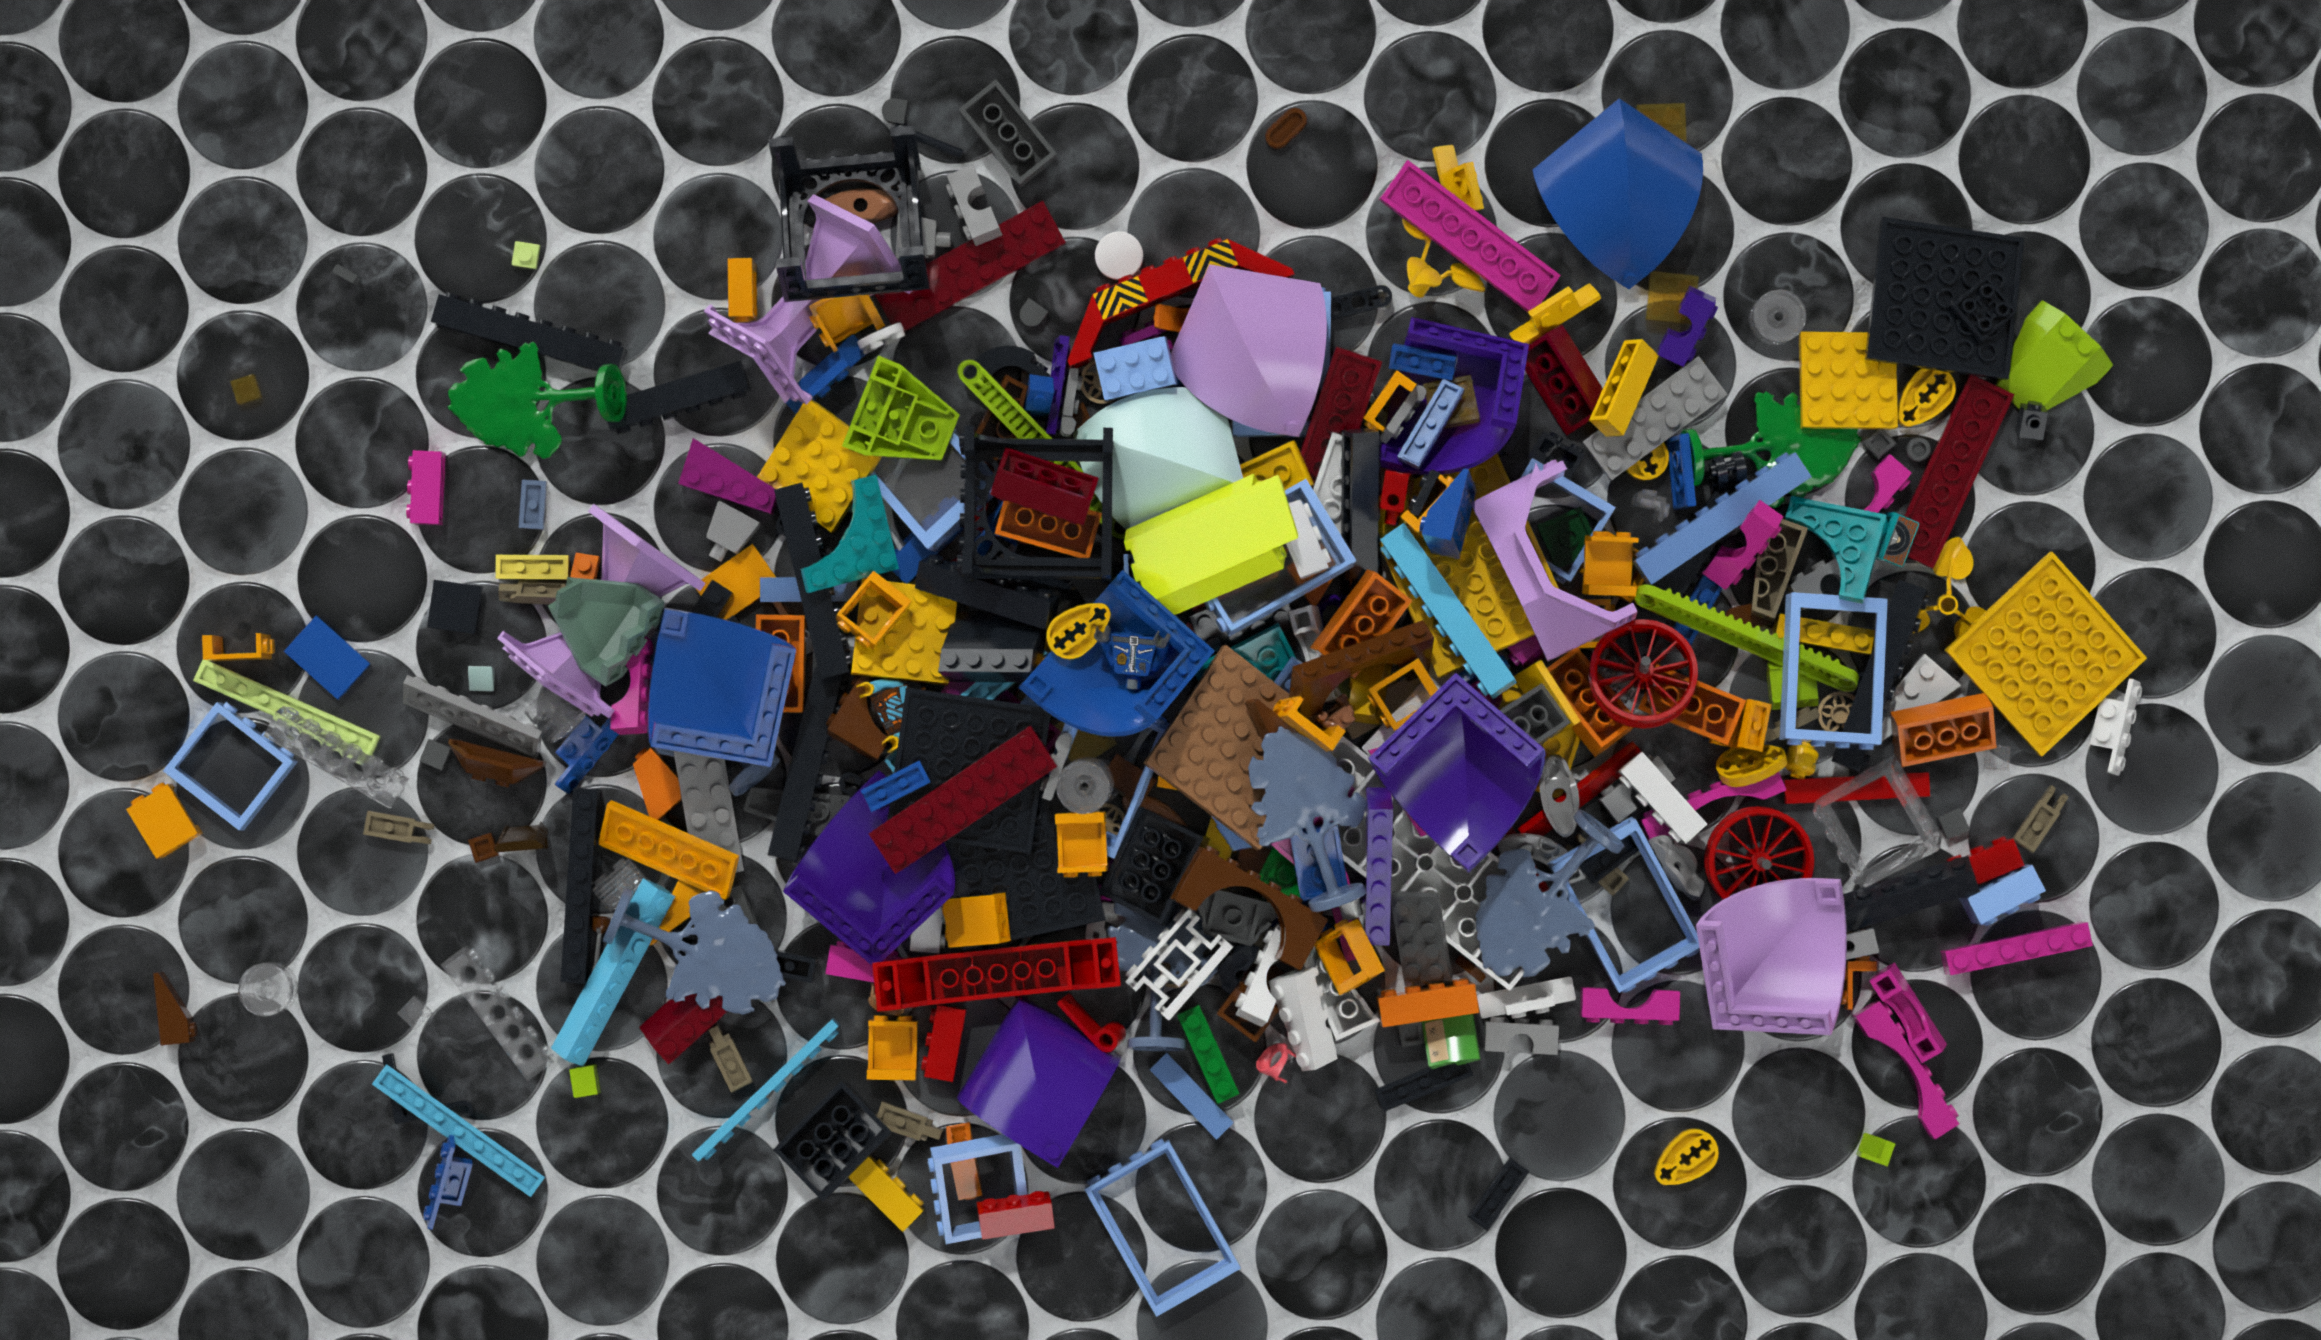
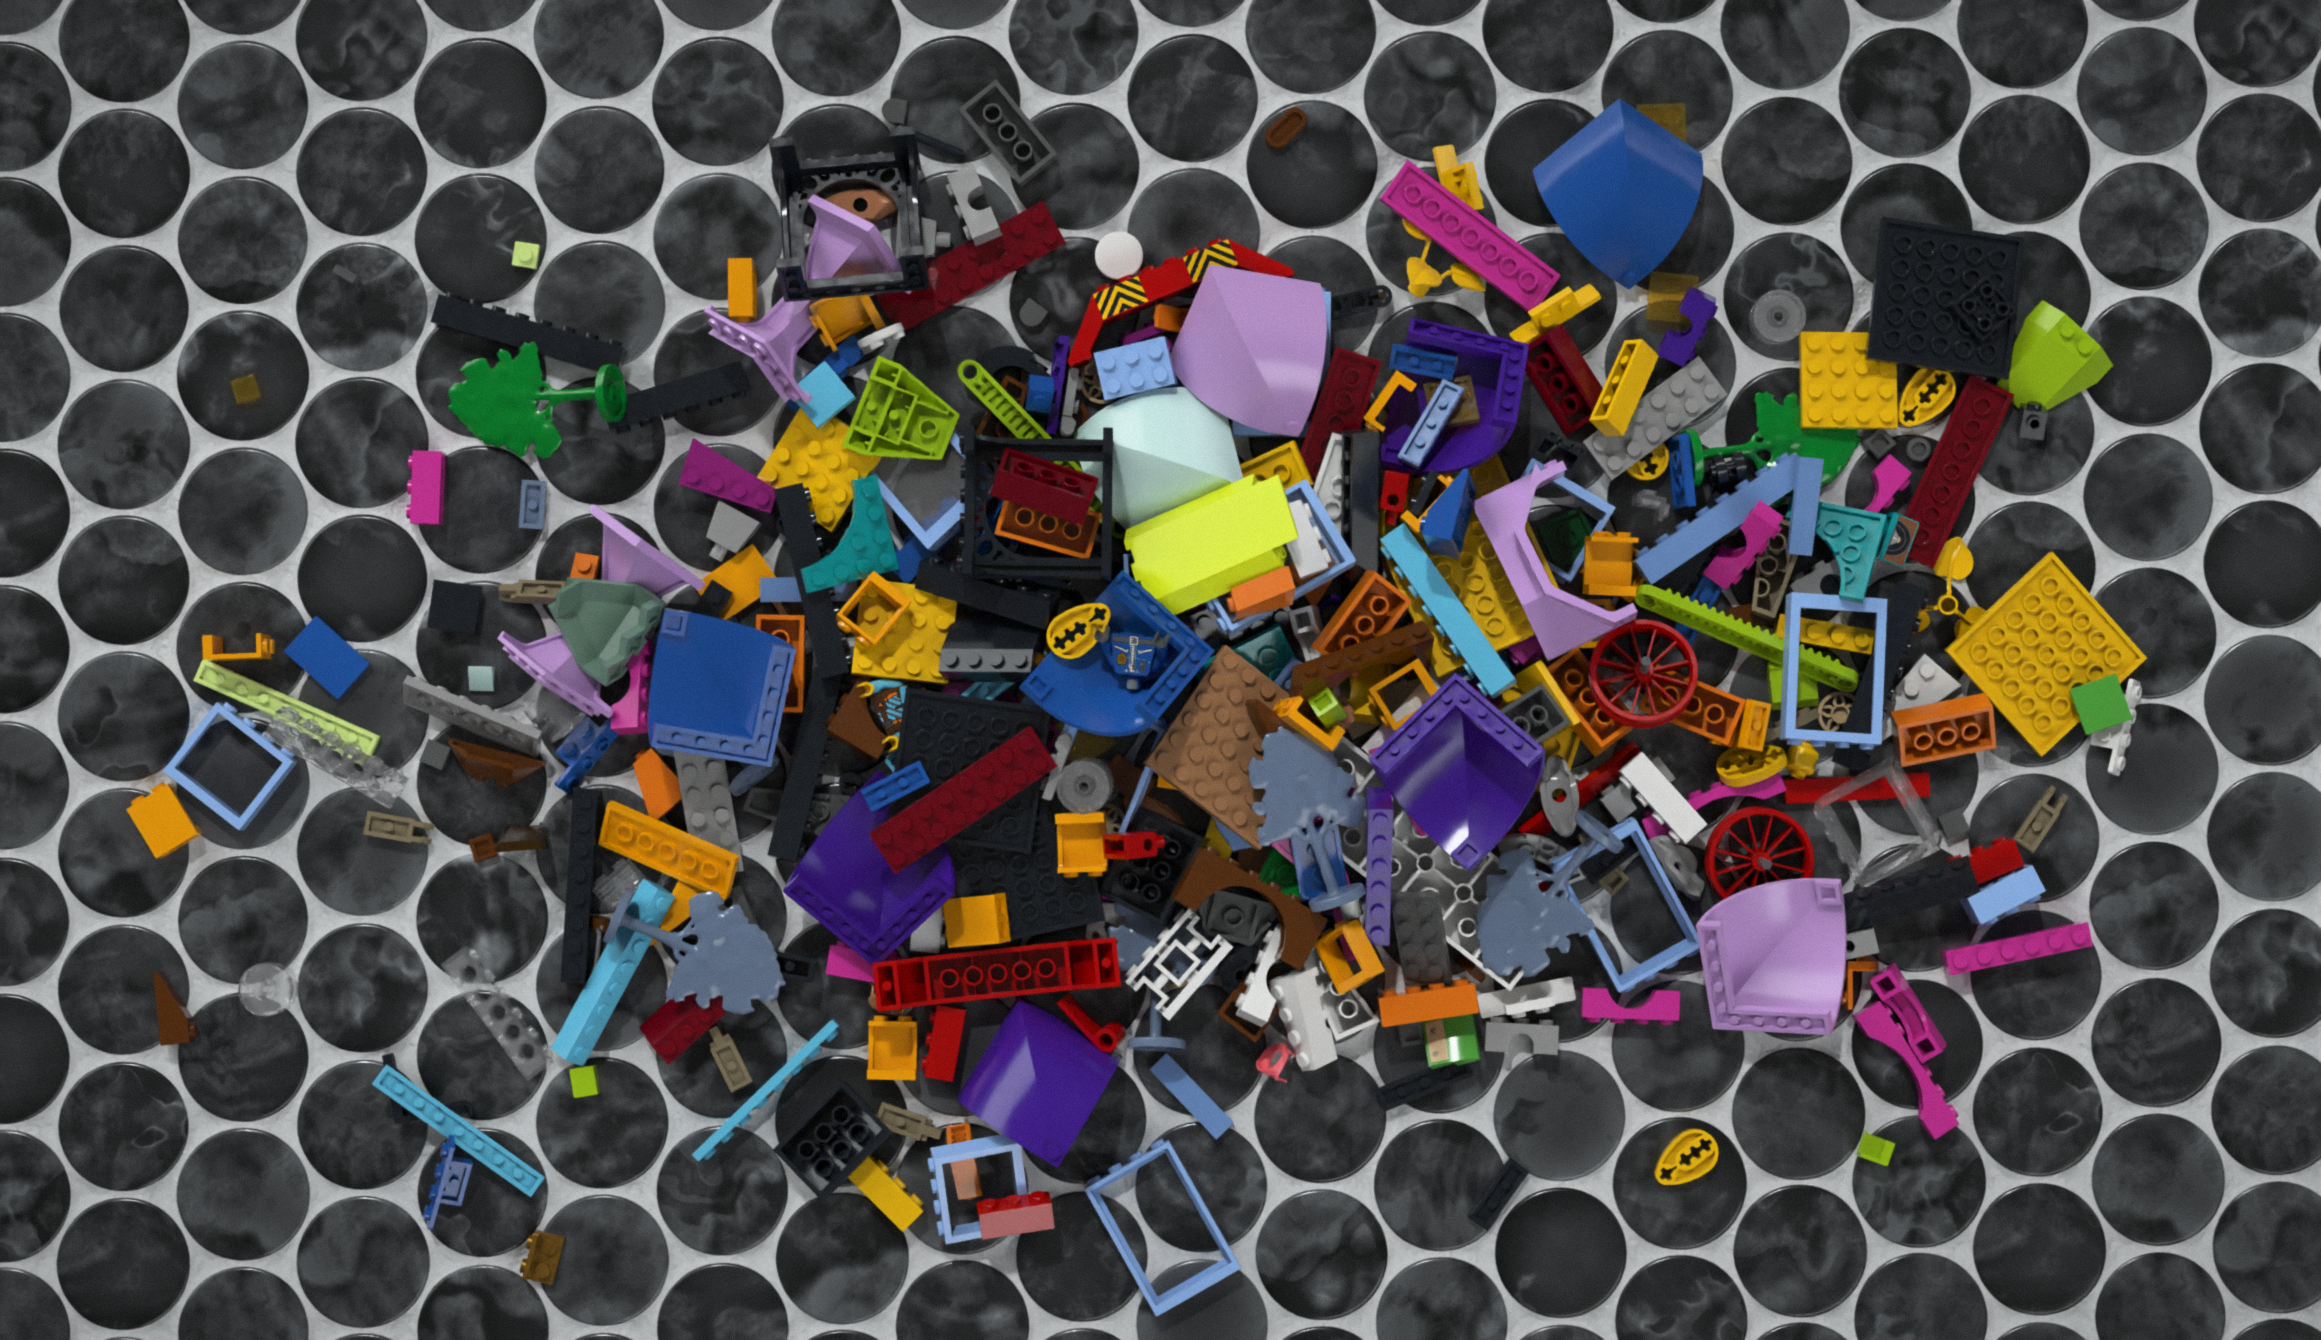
clear plate [397,995,433,1030] -> none
light yellow plate [496,555,570,580] -> none
green brick [1177,1004,1239,1104] -> none
light grey hinge [1380,385,1427,444] -> none
none -> pearl gold bracket [520,1230,566,1285]
none -> medium azure tile [796,361,856,429]
none -> red torso [1102,831,1165,860]
none -> orange slope [1227,566,1296,620]
none -> lime panel [1307,686,1348,729]
none -> medium blue tile [1786,456,1824,556]
none -> bright green tile [2069,674,2133,735]

